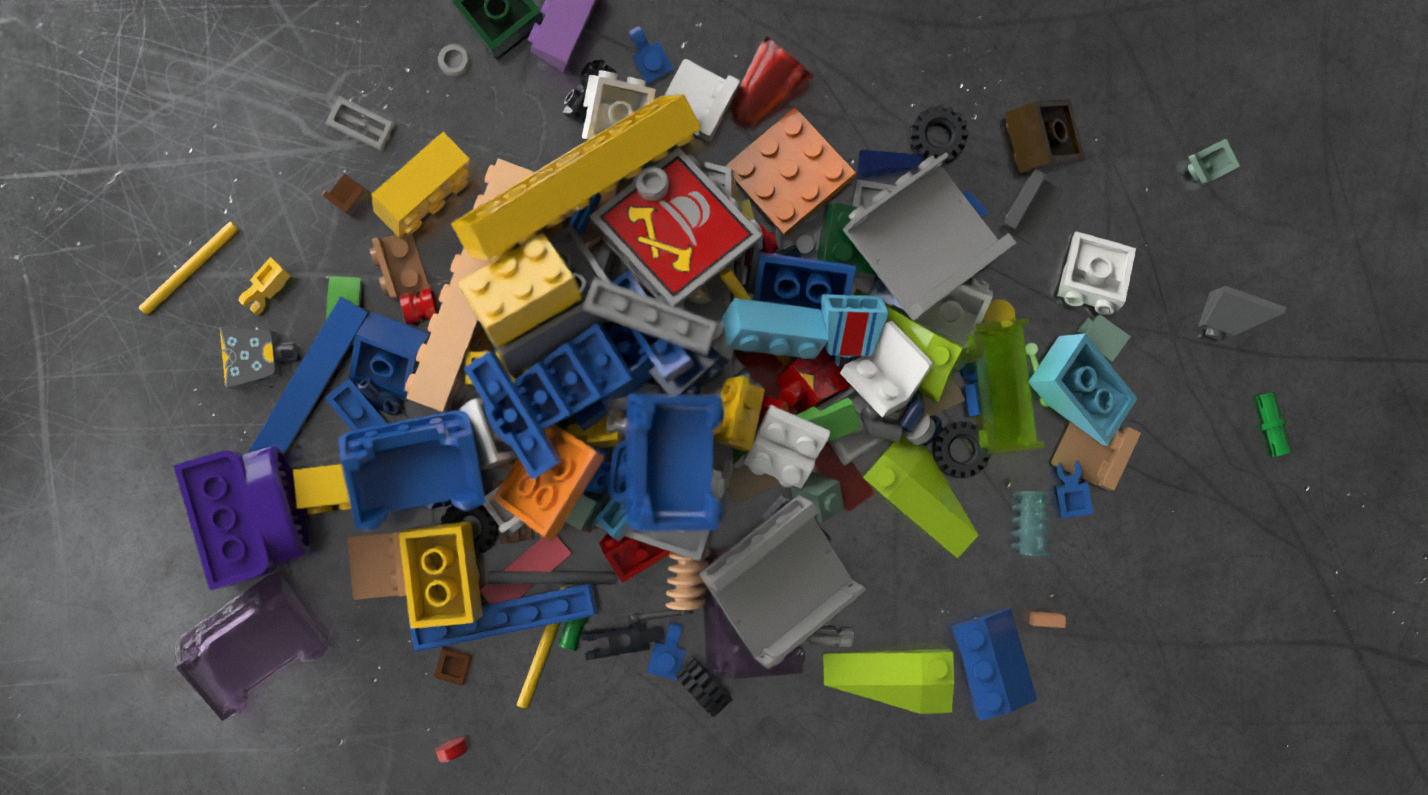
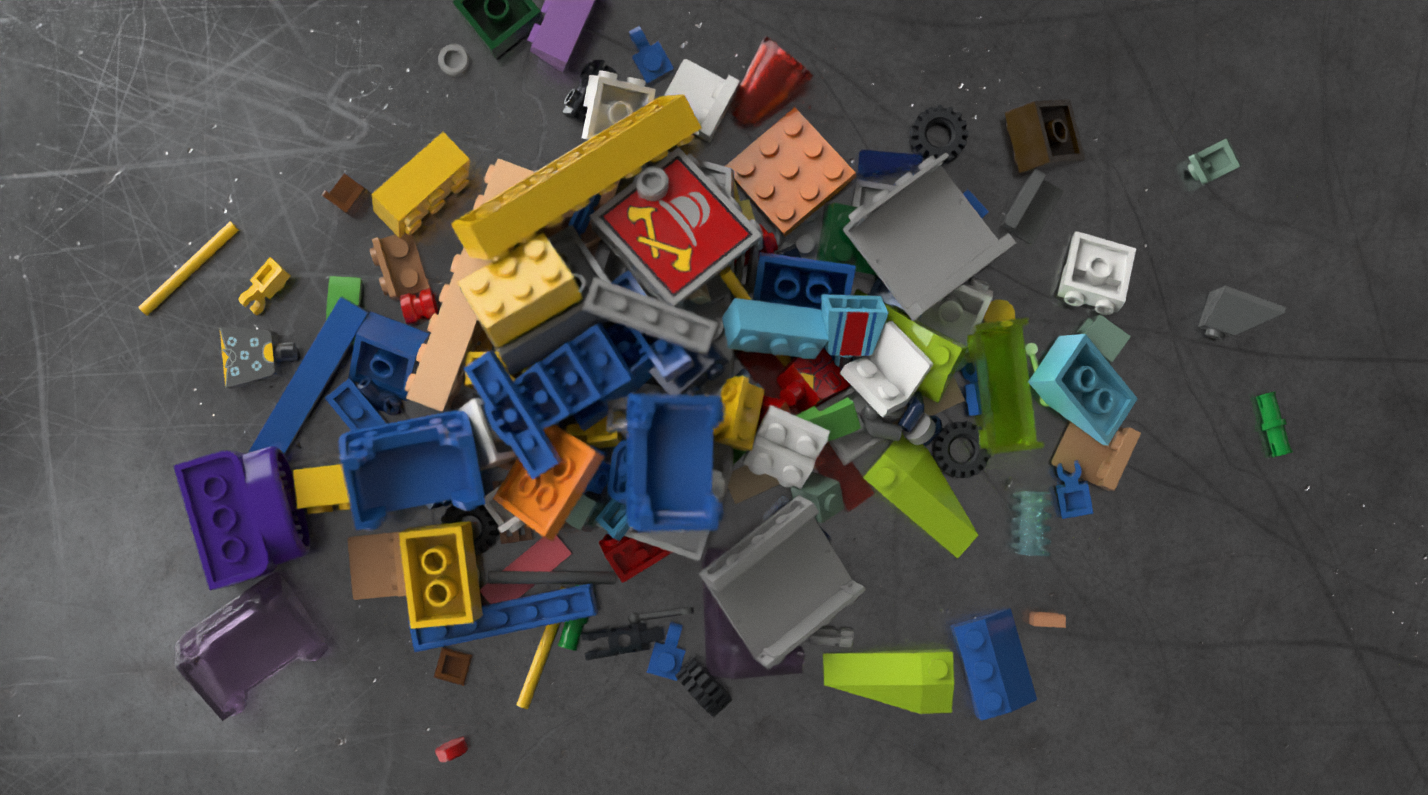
light grey tile [325,96,396,152] -> none
light nougat piece [665,549,710,610] -> none

